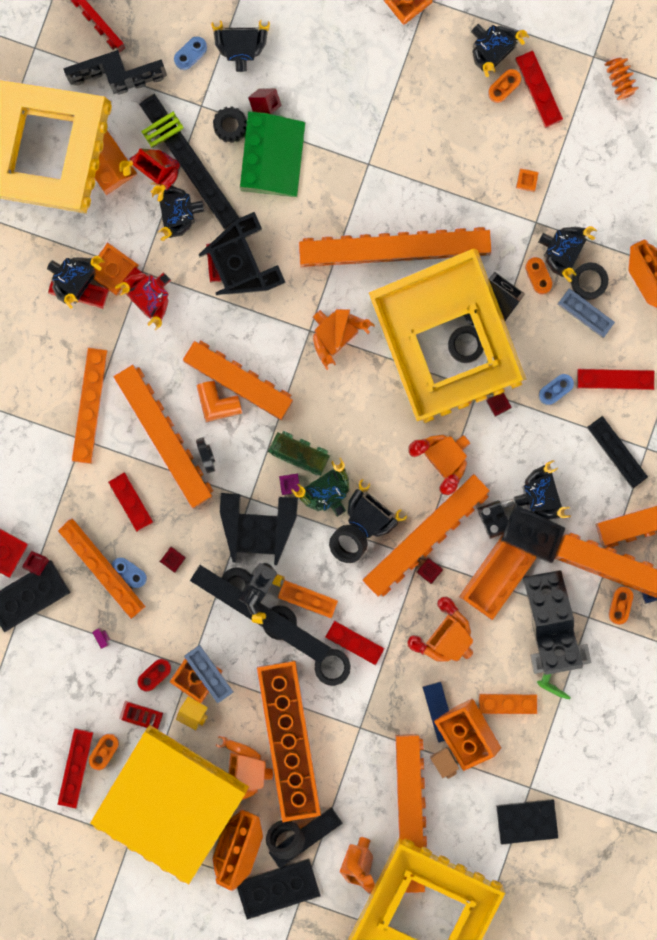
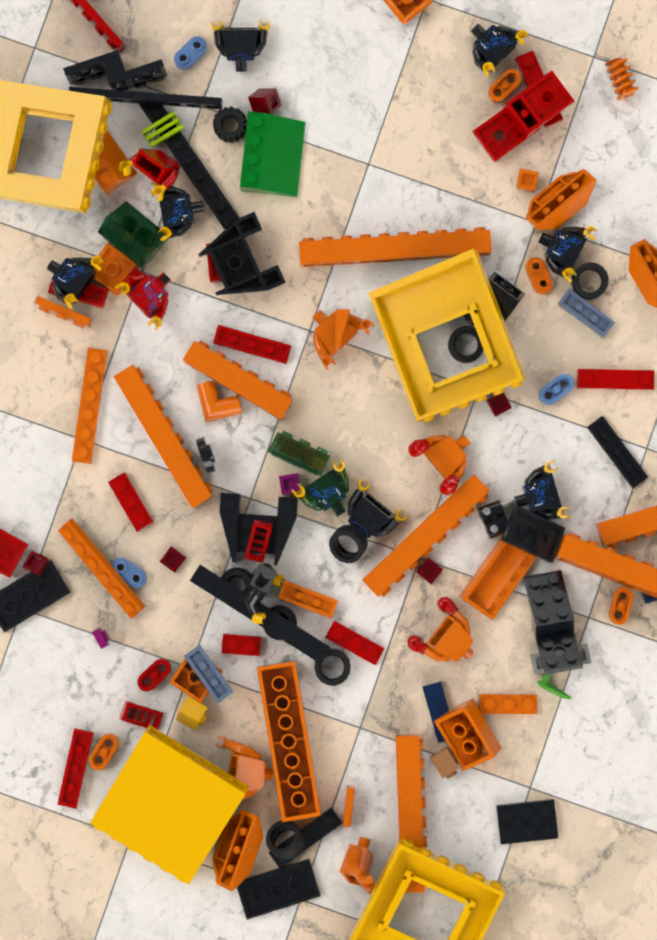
none -> orange plate [35,296,93,329]
none -> black tile [69,87,223,110]
none -> clear green slope [98,201,169,268]
none -> red tile [213,325,292,364]
none -> red plate [221,634,261,656]
none -> red slope [244,519,273,563]
none -> orange tile [343,786,355,827]
none -> red bracket [472,70,574,163]
none -> orange wedge [526,169,597,230]

